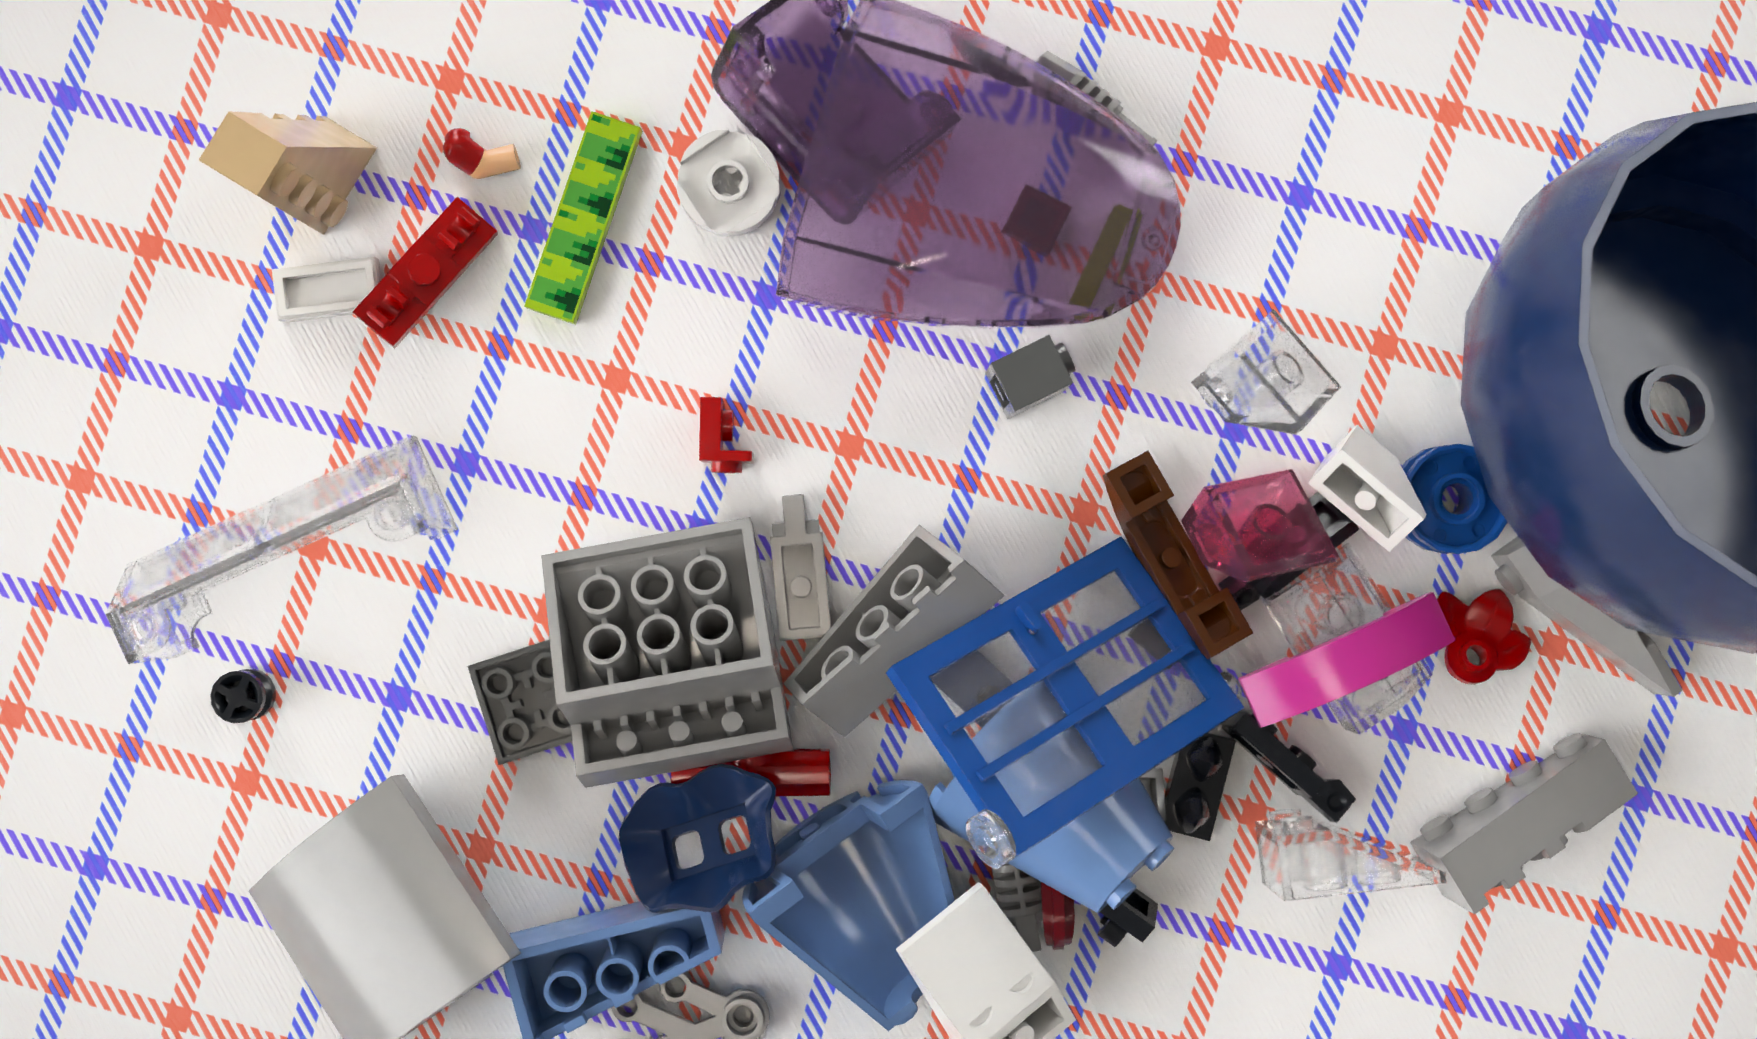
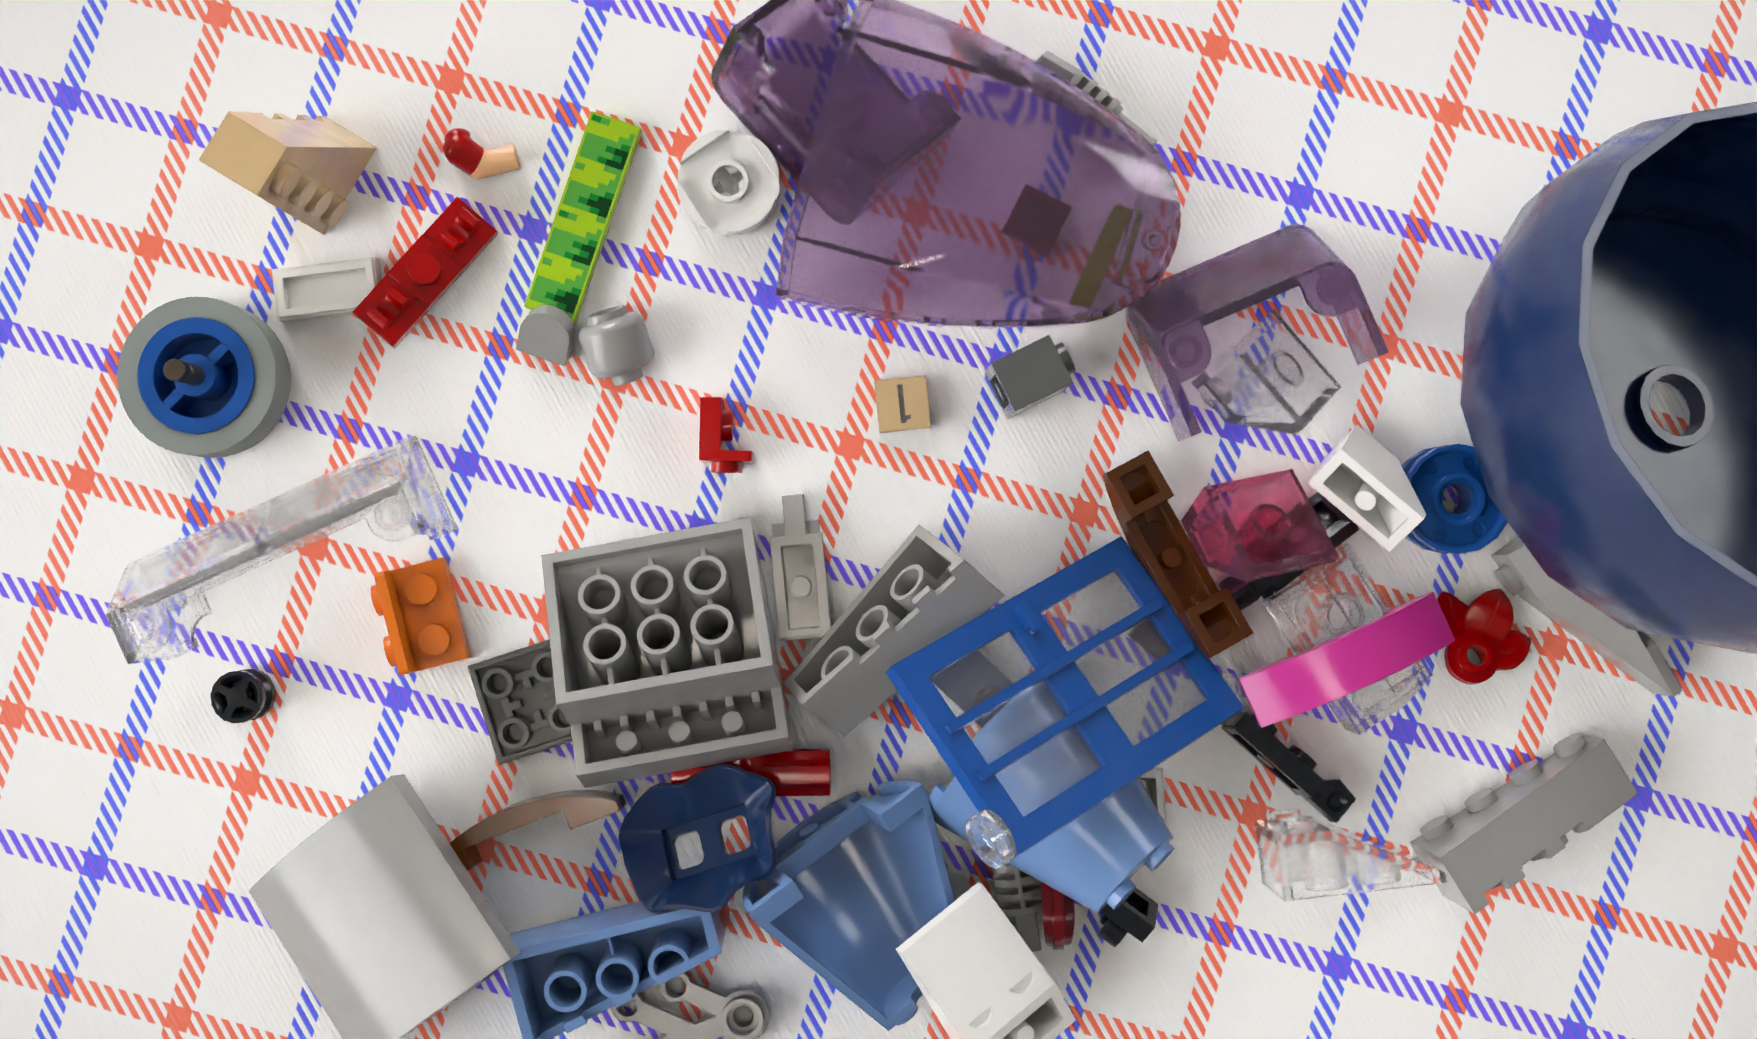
black tile [1164,732,1236,841] -> none
none -> wheel [117,297,291,458]
none -> orange bracket [371,558,472,675]
none -> reddish brown slope [449,790,626,871]
none -> light grey tile [516,305,575,366]
none -> light grey head [578,305,655,386]
none -> tan tile [874,375,931,433]
none -> clear purple windscreen [1126,224,1389,442]

